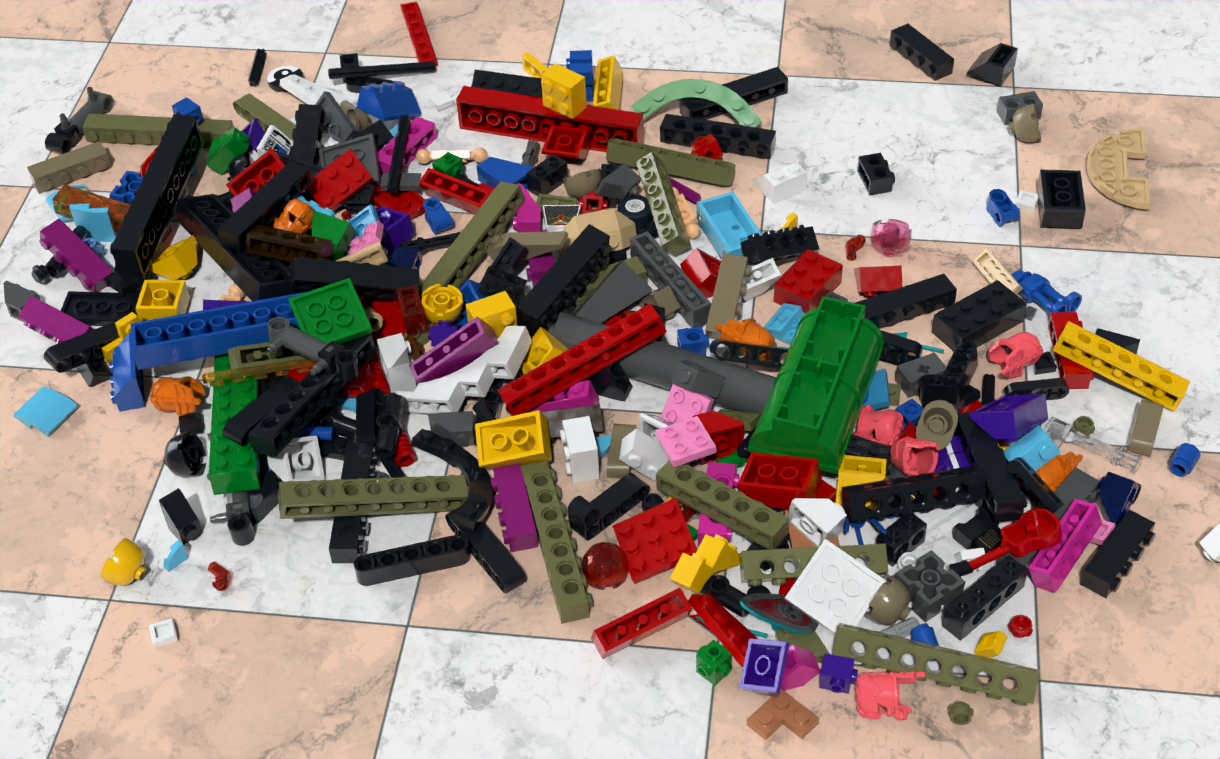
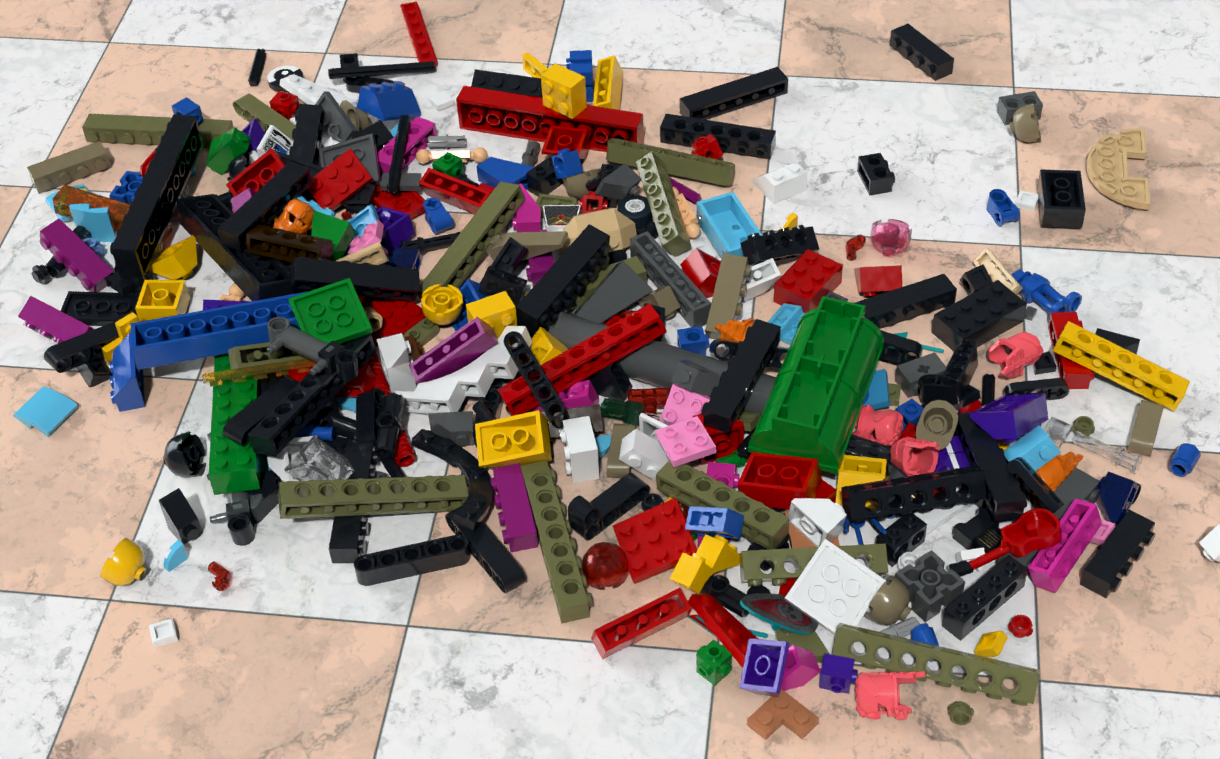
dark grey slope [3,280,40,322] -> none
piece [45,87,114,154] -> none
orange helmet [150,376,205,416] -> none
black tile [178,412,203,435] -> none
clear red brick [396,284,428,335] -> none
dark purple brick [428,320,461,347] -> none
plate [631,79,762,128] -> none
black slope [967,43,1018,86] -> none
none -> red brick [269,91,299,121]
none -> clear slope [284,435,354,481]
none -> light grey axle [428,134,465,149]
none -> black beam [503,331,569,427]
none -> blue brick [551,148,583,179]
none -> black tile [585,169,609,191]
none -> clear green piece [600,398,645,425]
none -> clear red tile [627,388,671,415]
none -> blue brick [685,506,744,539]
none -> black brick [701,319,781,434]
none -> black brick [959,264,993,296]

